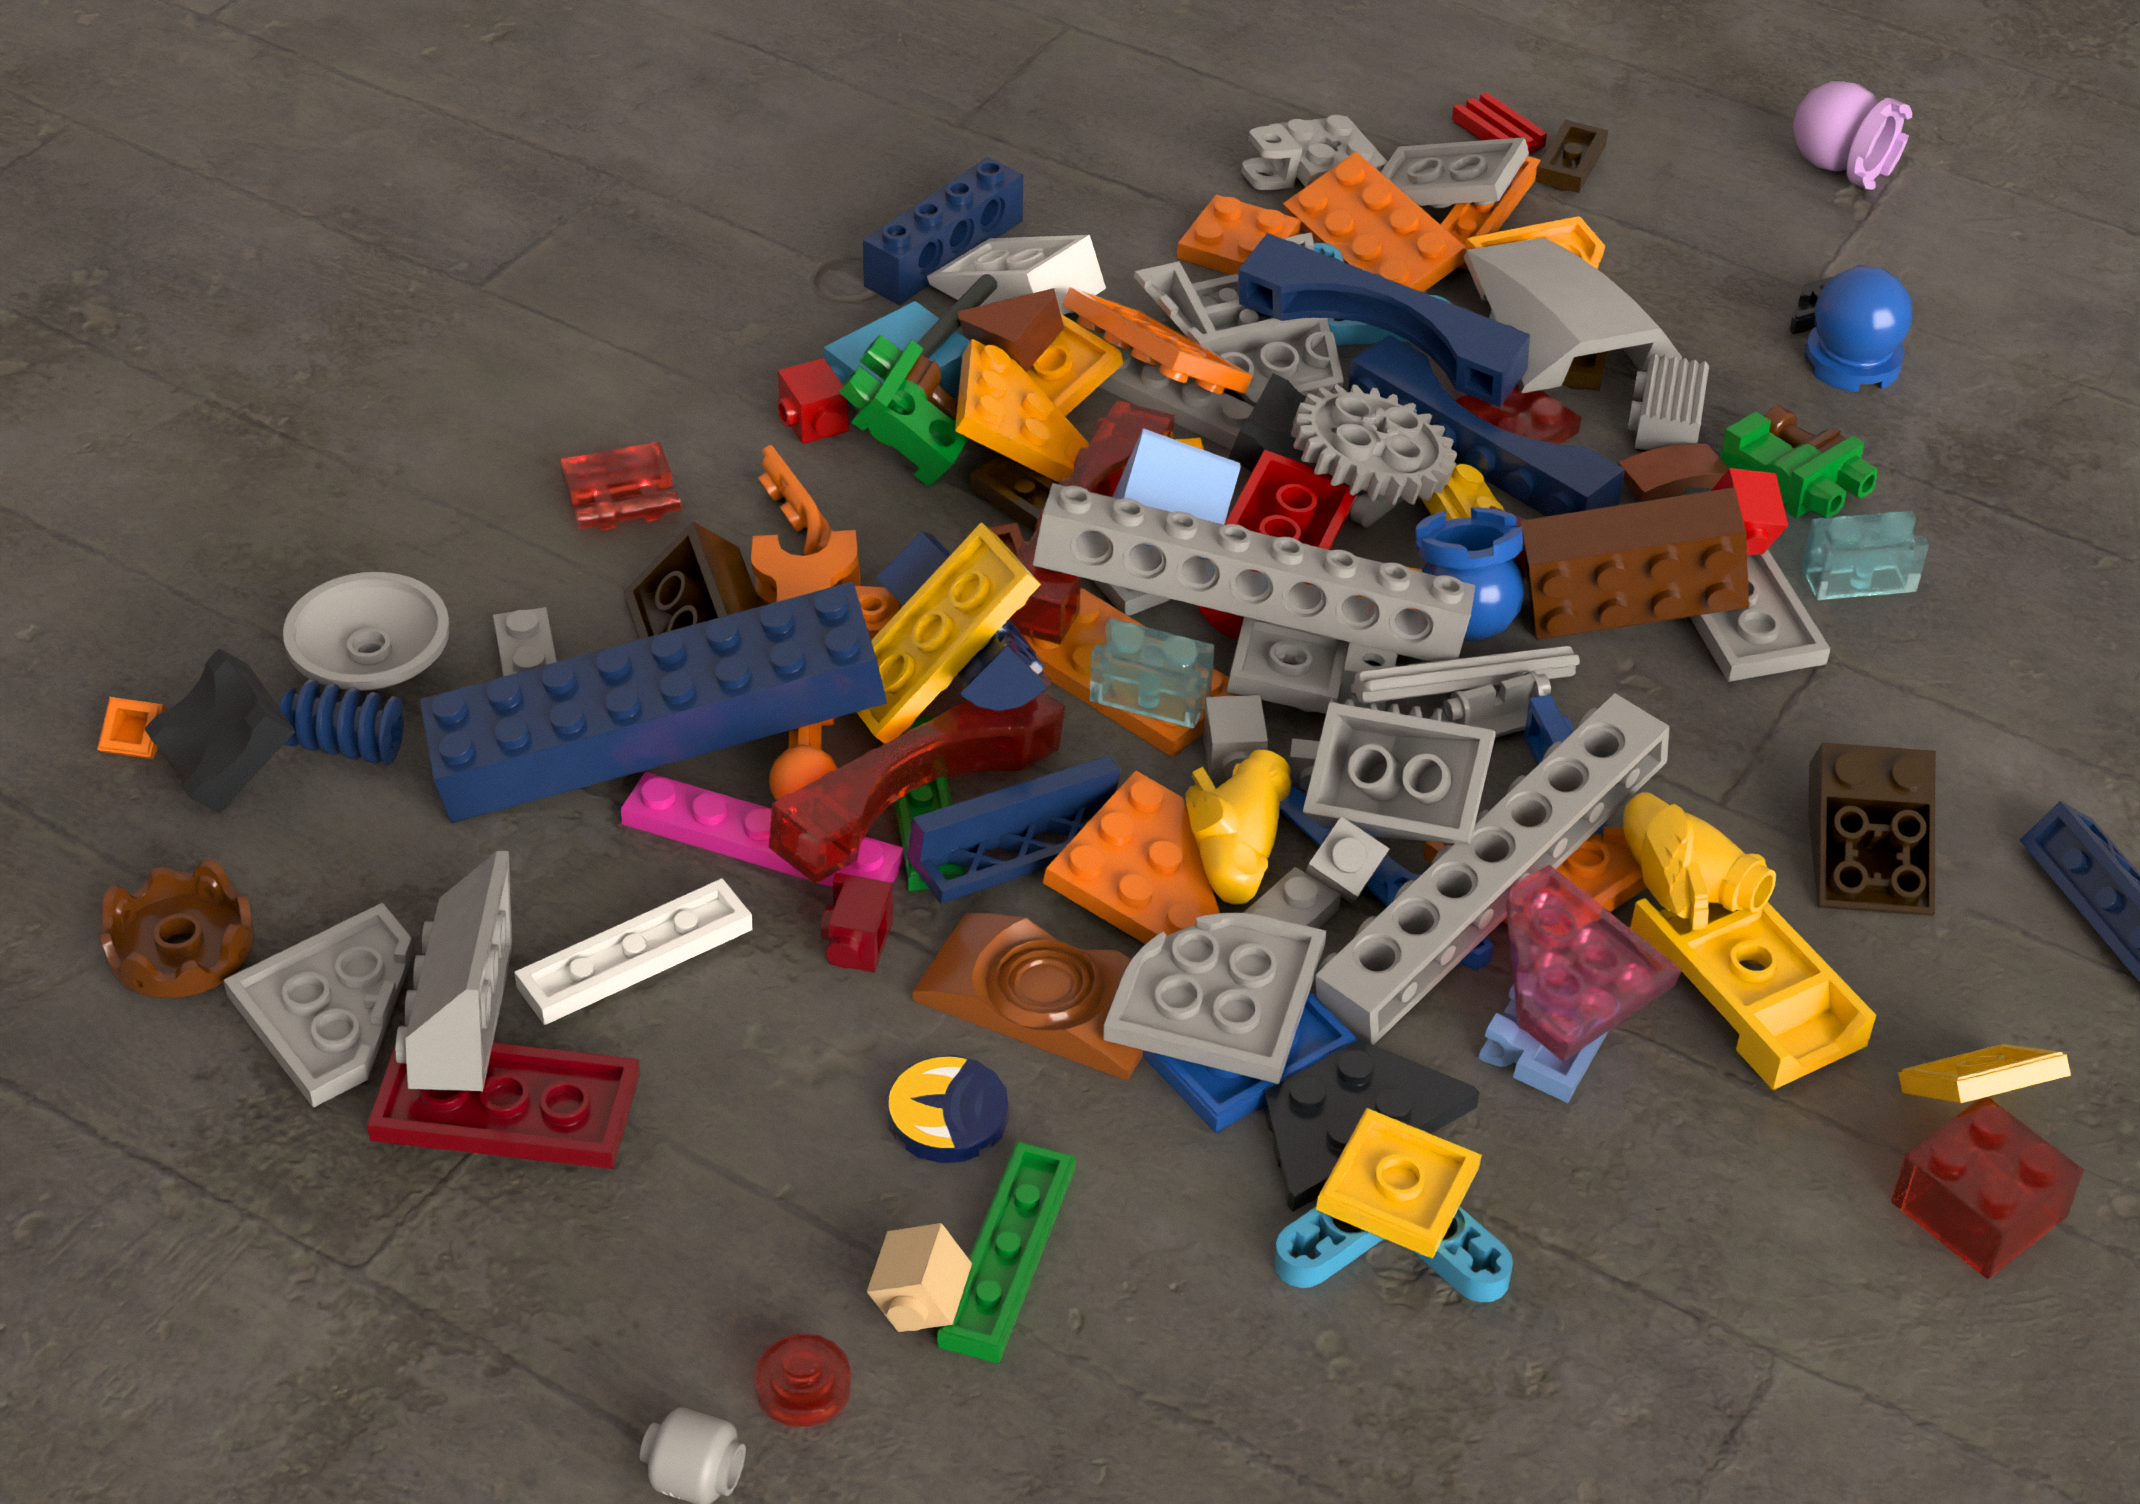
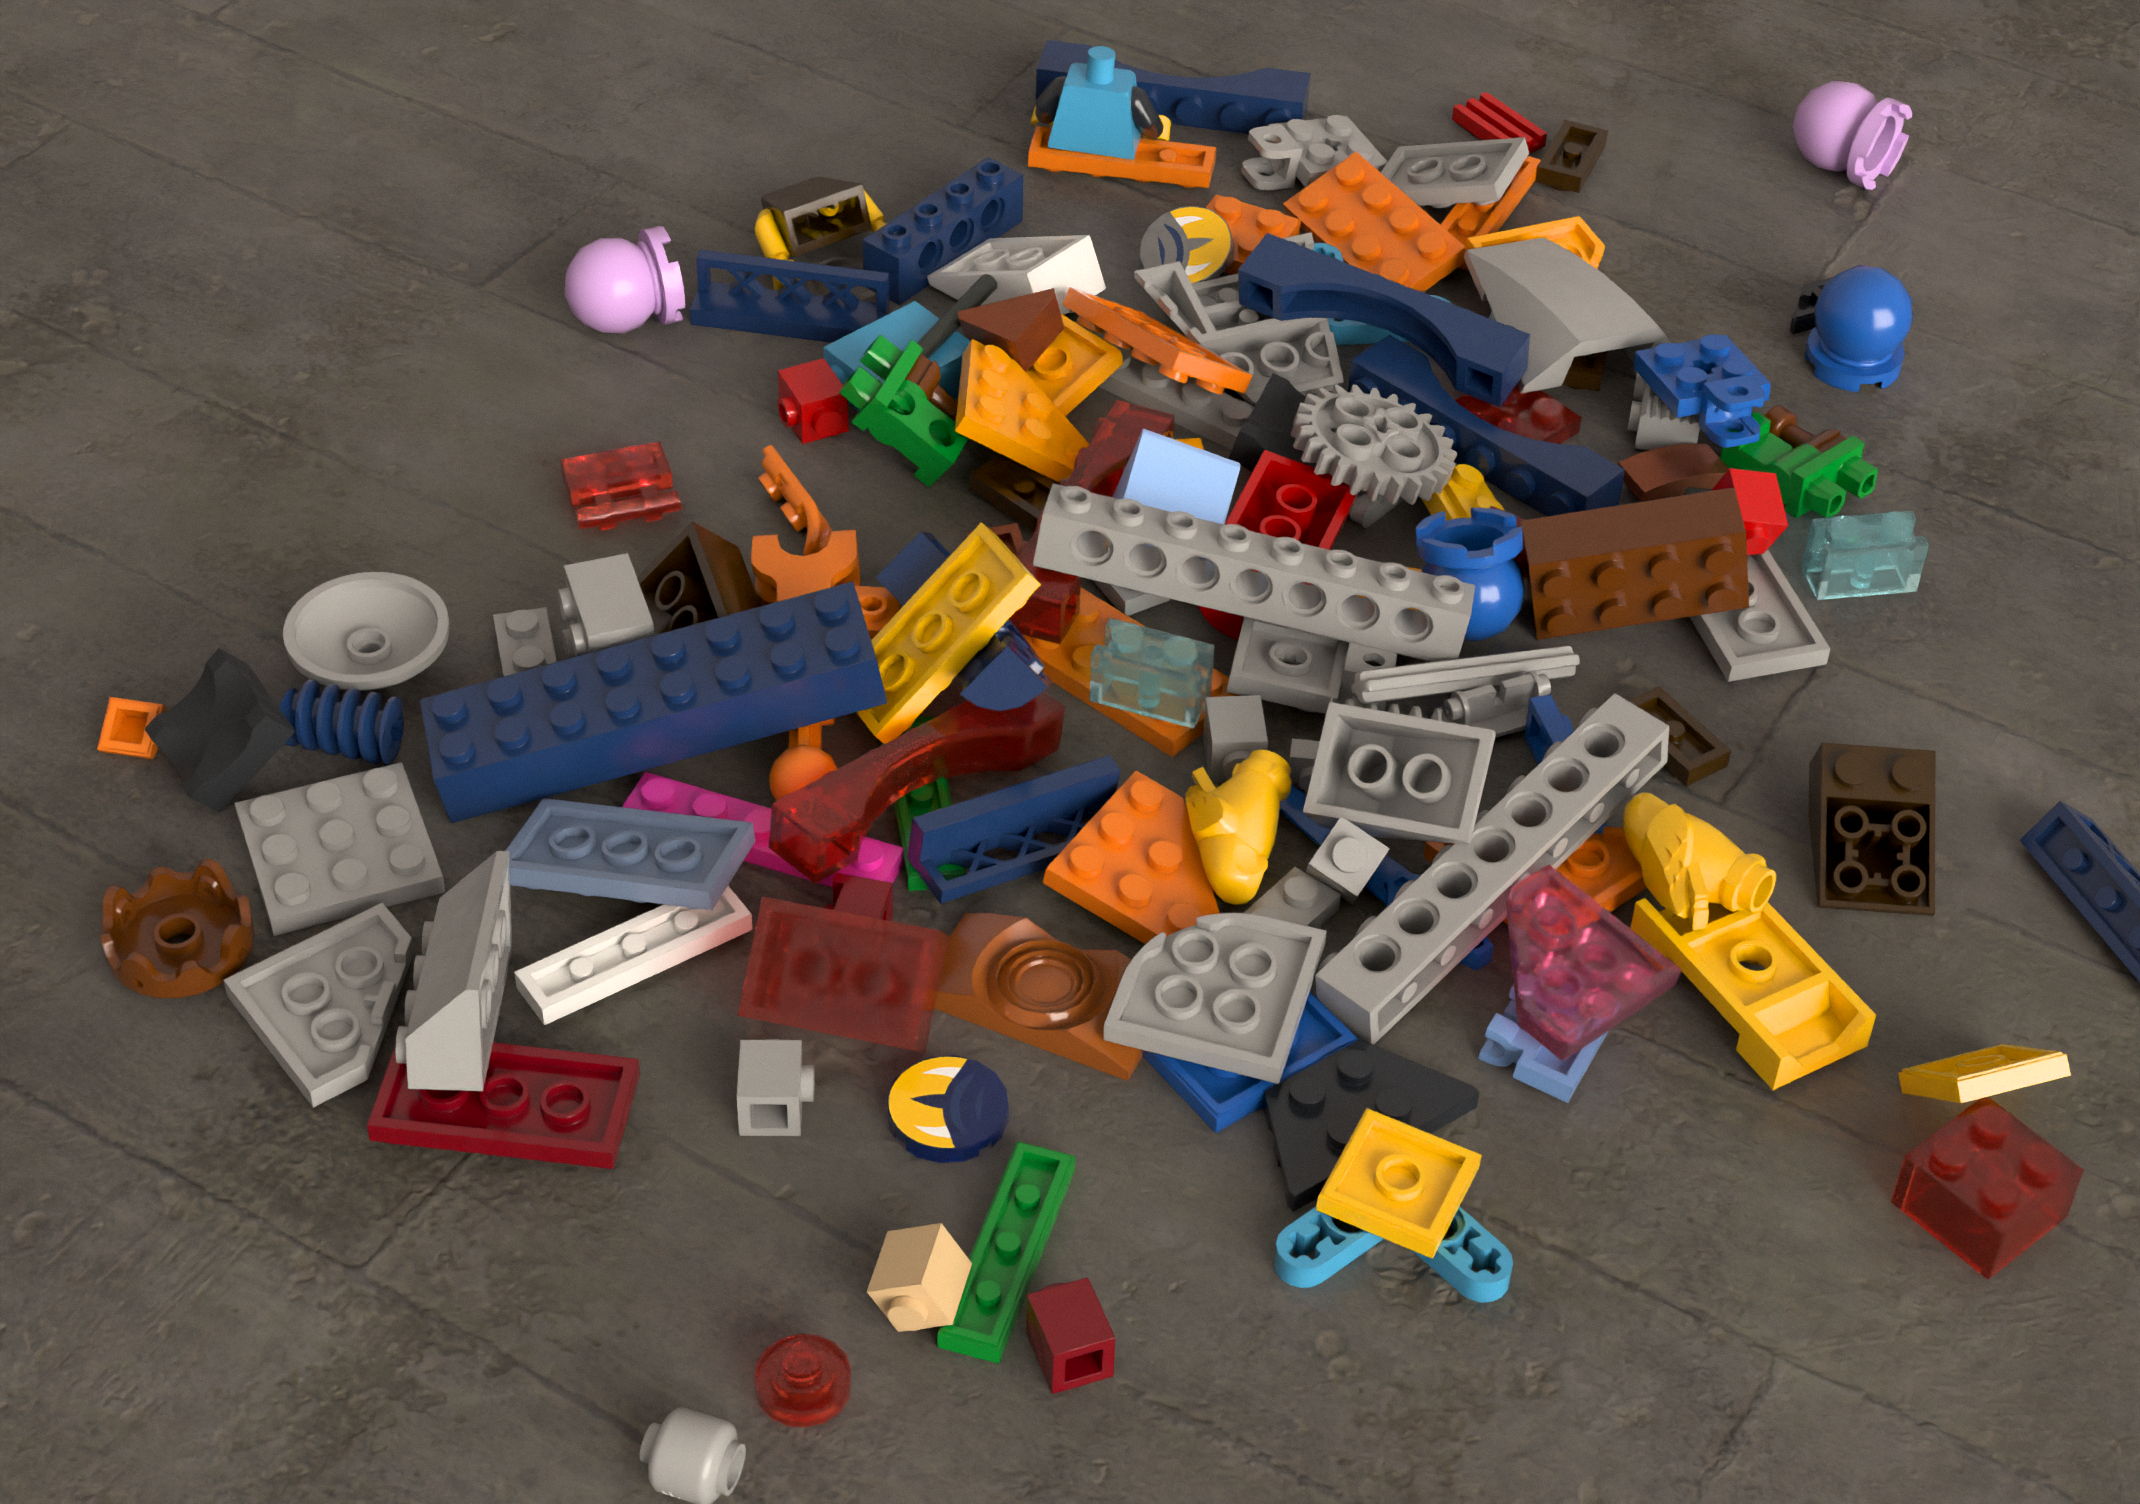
none -> light grey plate [234,762,445,936]
none -> sand blue plate [506,798,756,910]
none -> light grey brick [557,553,654,659]
none -> lavender tile [564,226,685,334]
none -> dark blue fence [690,249,890,343]
none -> light grey brick [736,1039,815,1136]
none -> clear red brick [737,897,949,1053]
none -> dark brown torso [754,177,887,290]
none -> dark red brick [1026,1277,1116,1394]
none -> orange plate [1028,126,1216,188]
none -> dark azure torso [1030,46,1171,160]
none -> dark blue arch [1036,40,1311,134]
none -> tile [1140,206,1235,284]
none -> dark brown plate [1629,686,1731,787]
none -> blue plate [1634,334,1771,448]

